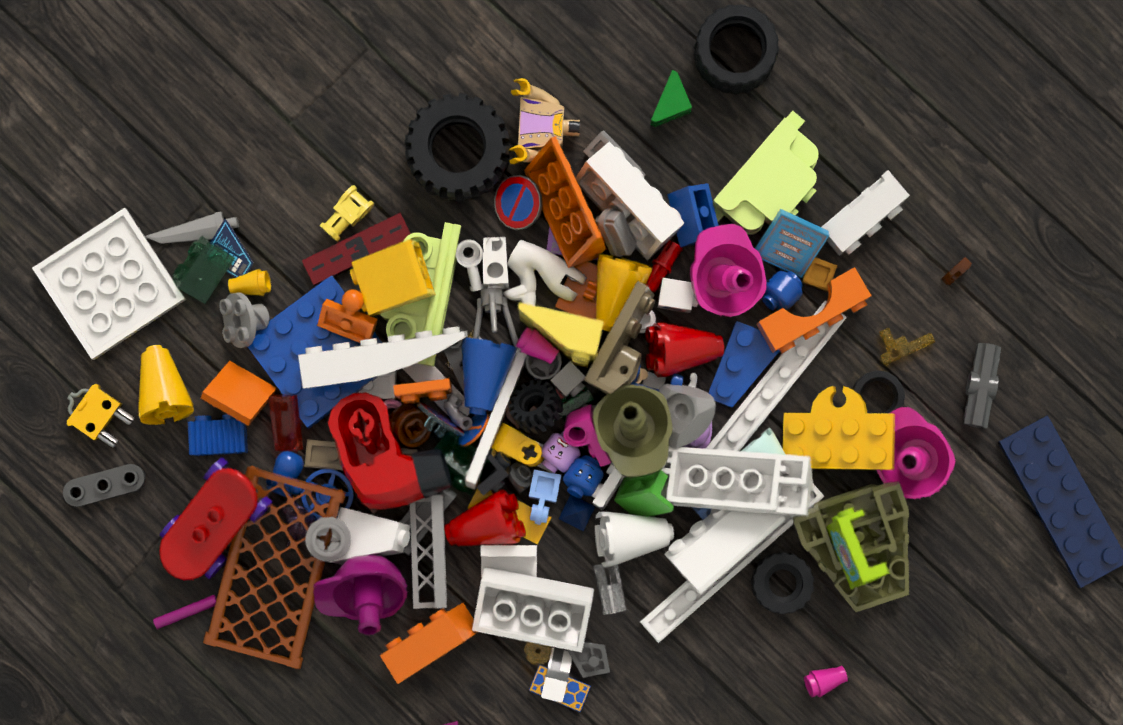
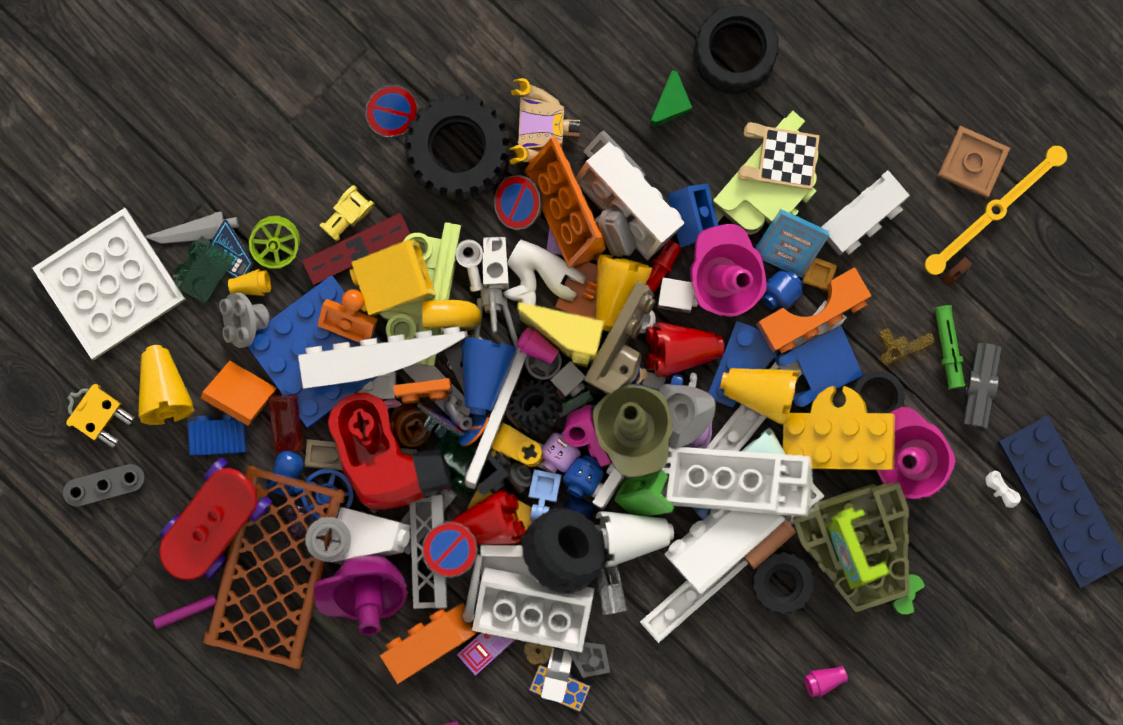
none -> lime wheel [249,216,300,268]
none -> piece [364,84,419,137]
none -> piece [421,521,478,578]
none -> yellow cylinder [422,300,482,331]
none -> medium lavender tile [457,632,515,676]
none -> light grey piece [463,555,482,622]
none -> black tyre [522,508,606,594]
none -> yellow cone [720,368,799,425]
none -> flag [738,122,820,190]
none -> nougat pin [743,519,796,569]
none -> blue flag [775,326,863,407]
none -> bright green piece [892,574,925,615]
none -> yellow piece [924,146,1067,275]
none -> bright green pin [934,305,966,390]
none -> medium nougat tile [937,126,1010,199]
none -> white piece [985,471,1021,508]

